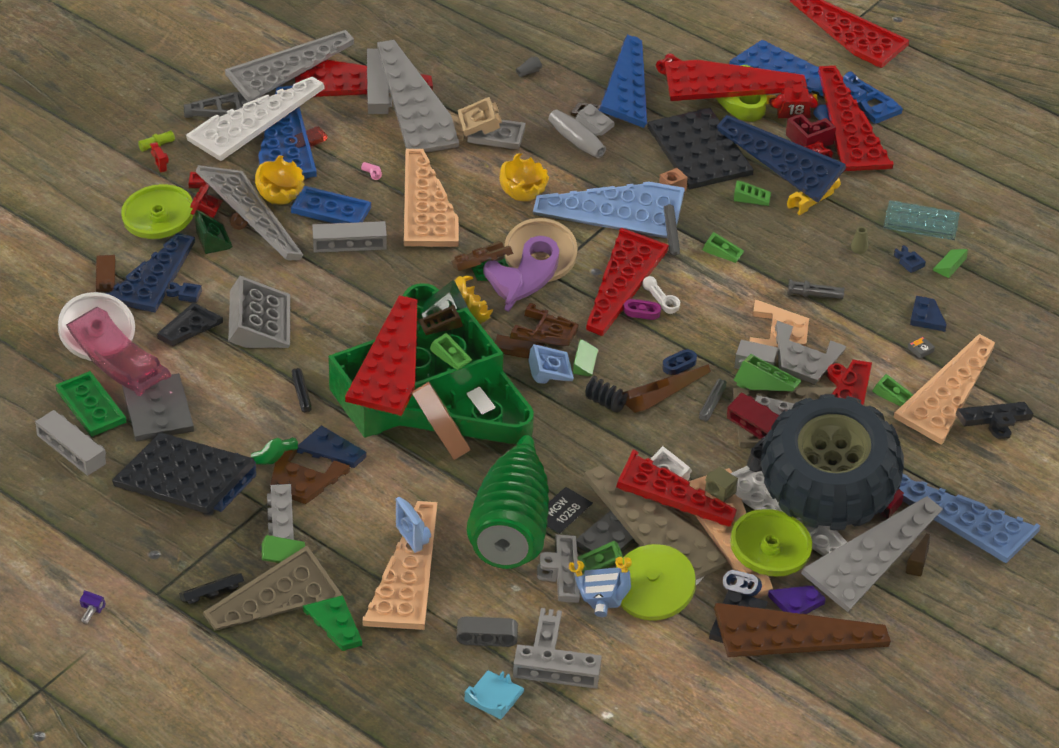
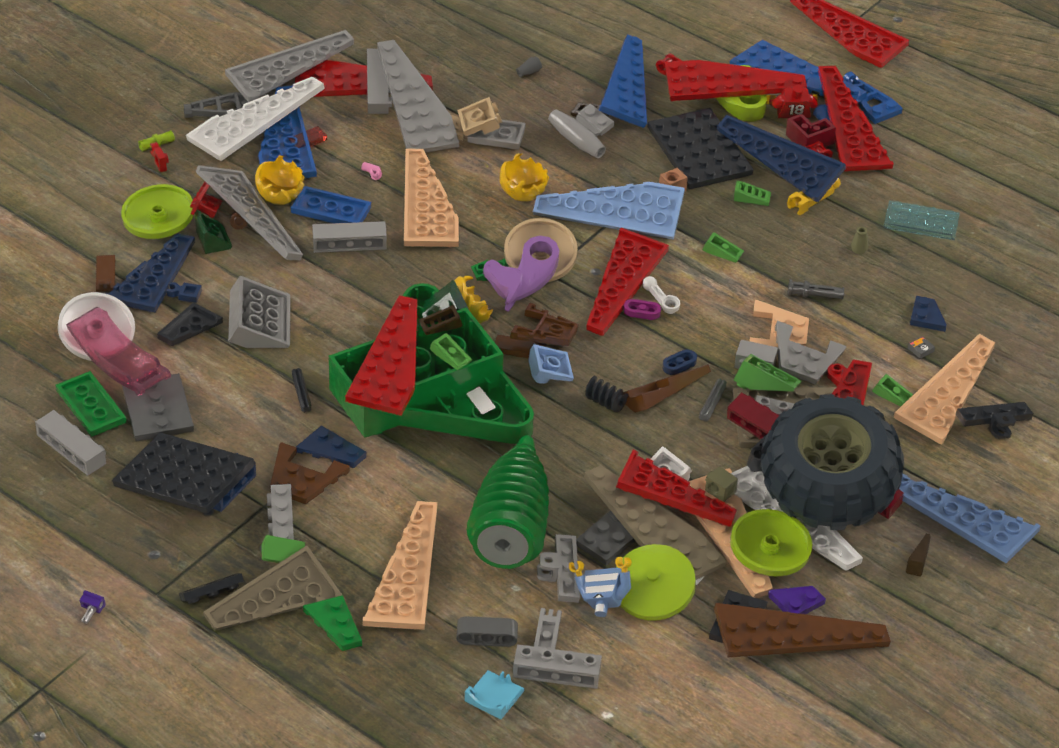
red tile [188,172,204,188] -> none
green arm [251,437,298,465] -> none
light blue slope [396,497,431,553] -> none
nougat slope [412,382,471,460] -> none
reddish brown wing [451,241,514,271] -> none
black sticker [547,487,593,534] -> none
slope [573,339,598,377] -> none
bright green slope [577,541,623,573] -> none
dark grey axle [663,204,680,256] -> none
plate [723,570,762,596] -> none
light grey wing [801,496,942,612] -> none
dark blue plate [894,245,926,273] -> none
bright green slope [933,249,968,278] -> none

